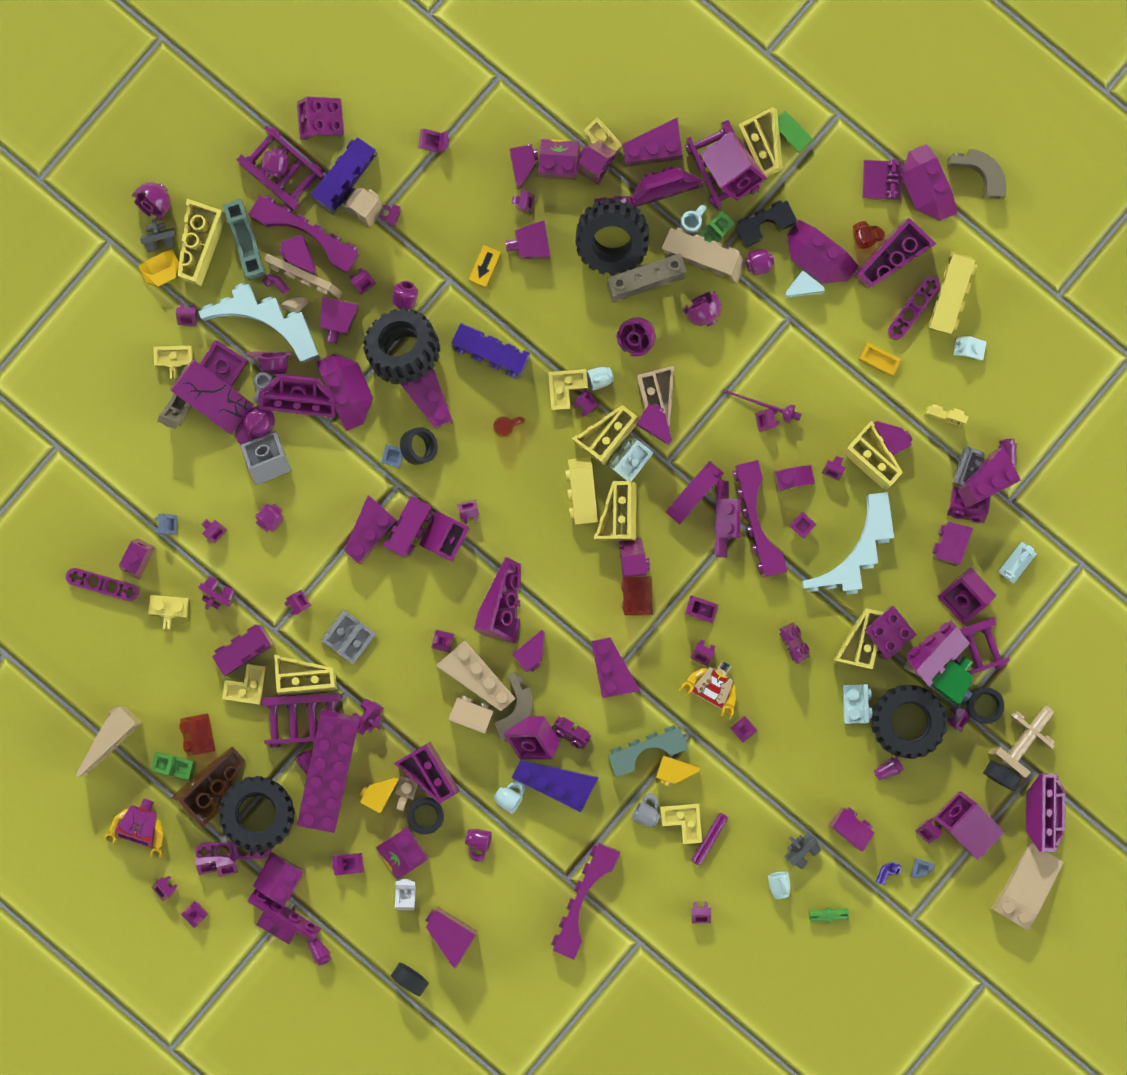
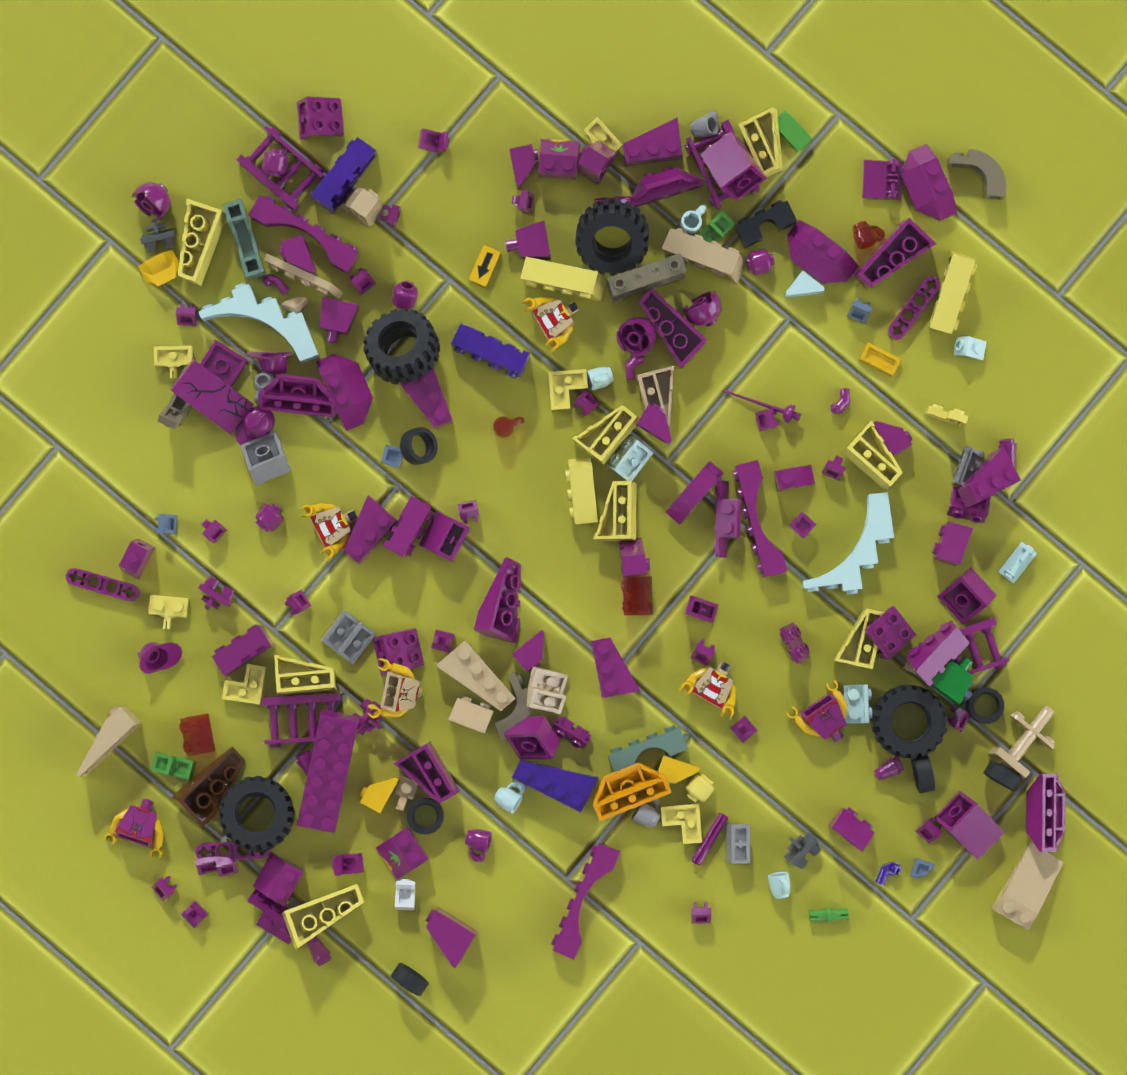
none -> magenta piece [137,642,182,674]
none -> light yellow wedge [282,884,364,950]
none -> torso [299,503,358,561]
none -> torso [367,658,422,718]
none -> magenta bracket [373,628,424,676]
none -> light yellow wedge [520,257,607,302]
none -> torso [521,297,579,353]
none -> tan slope [527,666,569,714]
none -> light orange wedge [592,763,672,821]
none -> magenta arm [625,356,644,380]
none -> magenta wedge [639,288,708,369]
none -> light yellow head [685,774,714,803]
none -> light grey piece [690,111,719,138]
none -> light grey hinge [725,823,750,864]
none -> torso [787,680,848,742]
none -> magenta arm [830,388,850,414]
none -> sand blue tile [847,298,872,324]
none -> black tyre [911,755,935,793]

